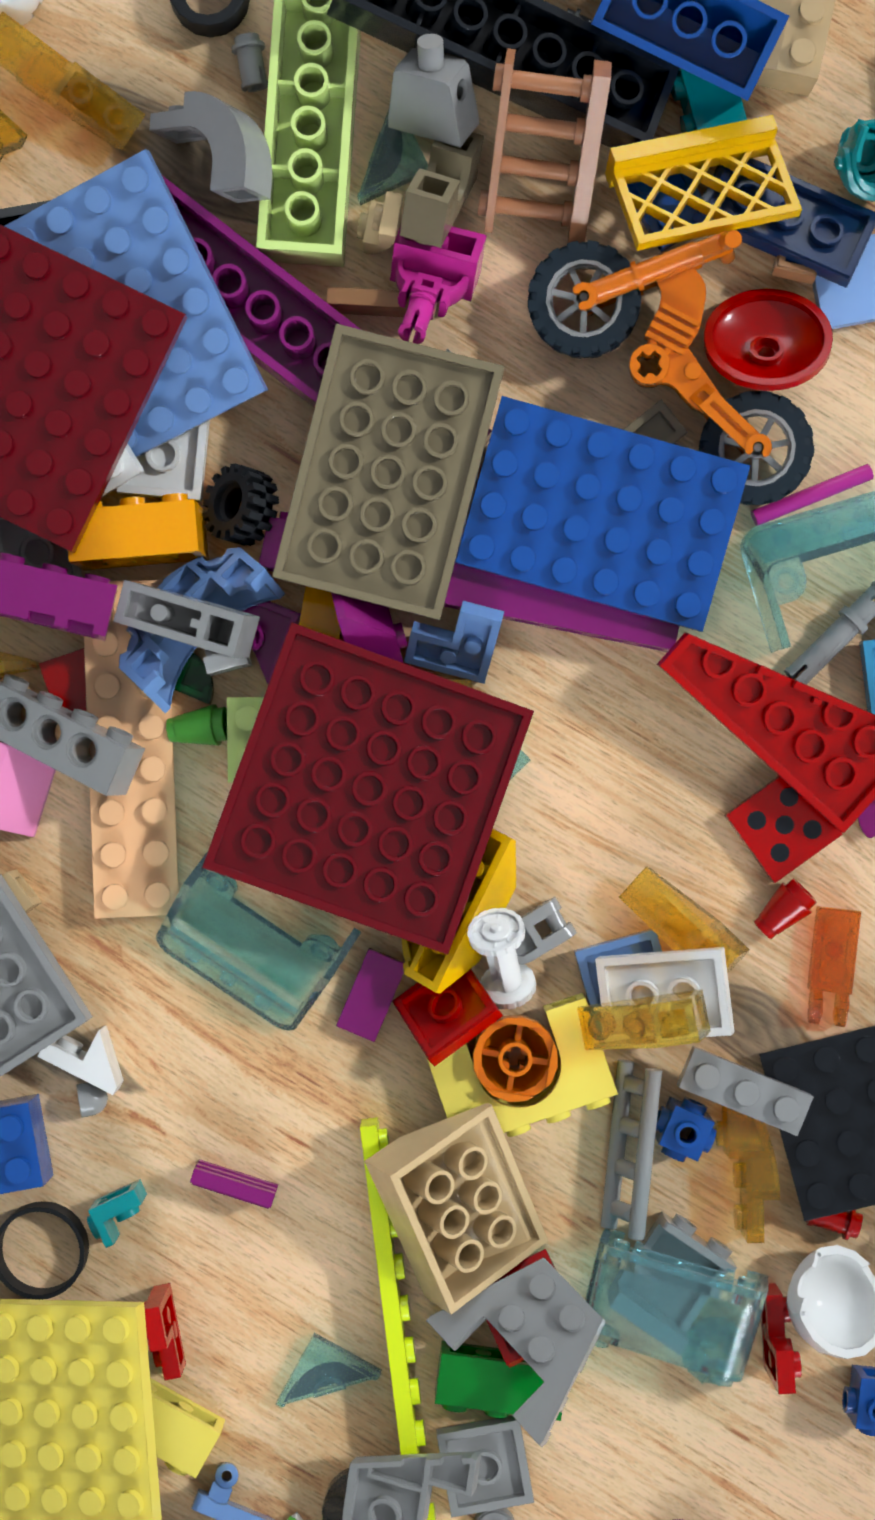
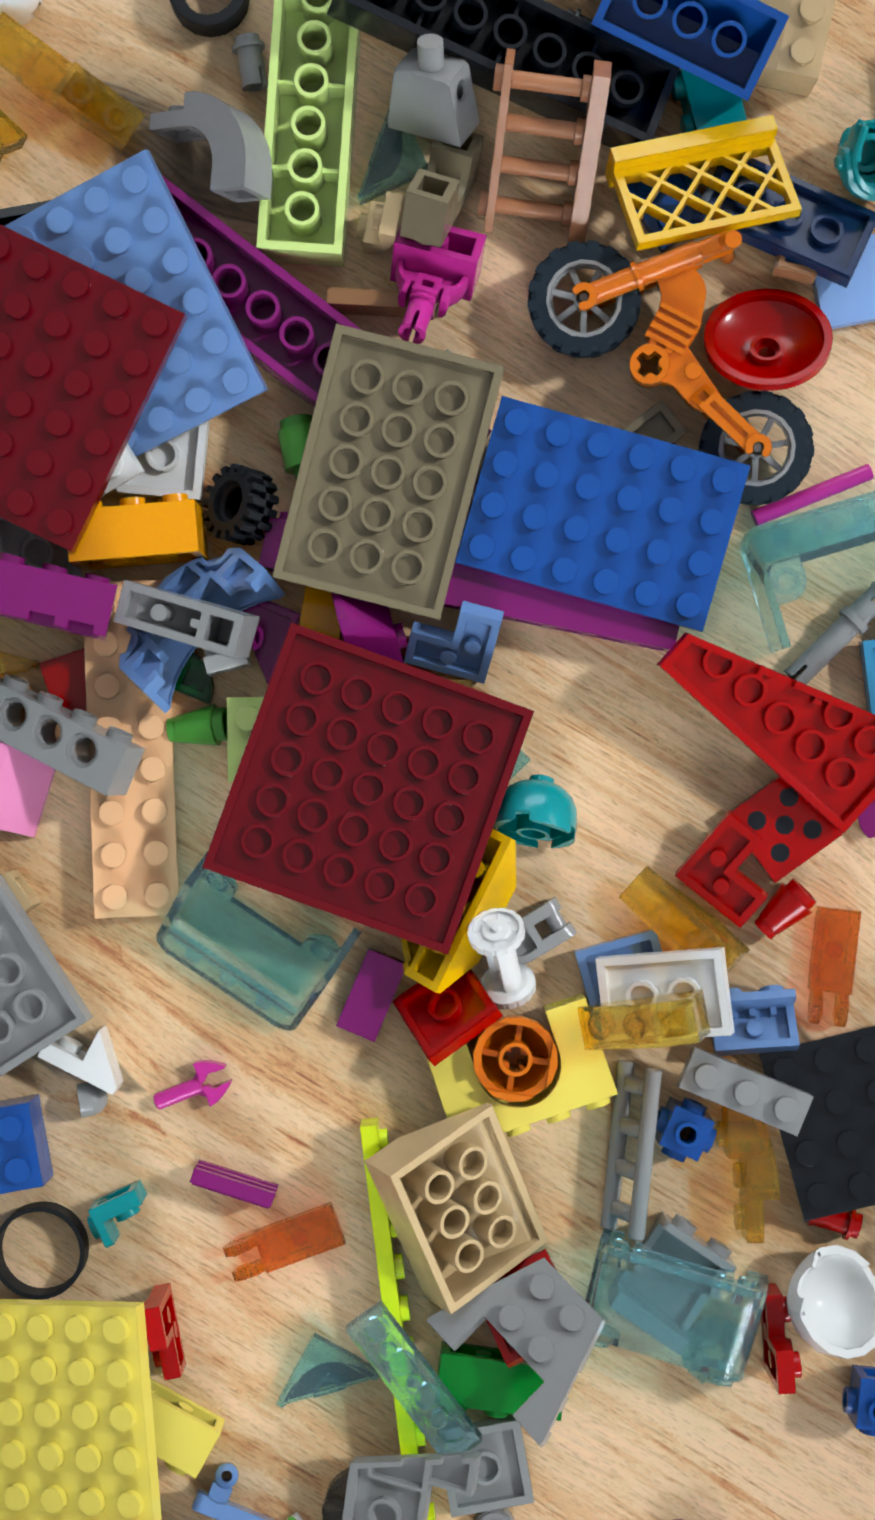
none -> dark pink bar [153,1060,232,1110]
none -> clear orange hinge [222,1202,346,1282]
none -> bright green brick [277,414,312,479]
none -> clear light blue plate [345,1300,482,1453]
none -> teal cylinder [493,774,577,848]
none -> red plate [675,810,768,928]
none -> medium blue bracket [711,985,800,1056]

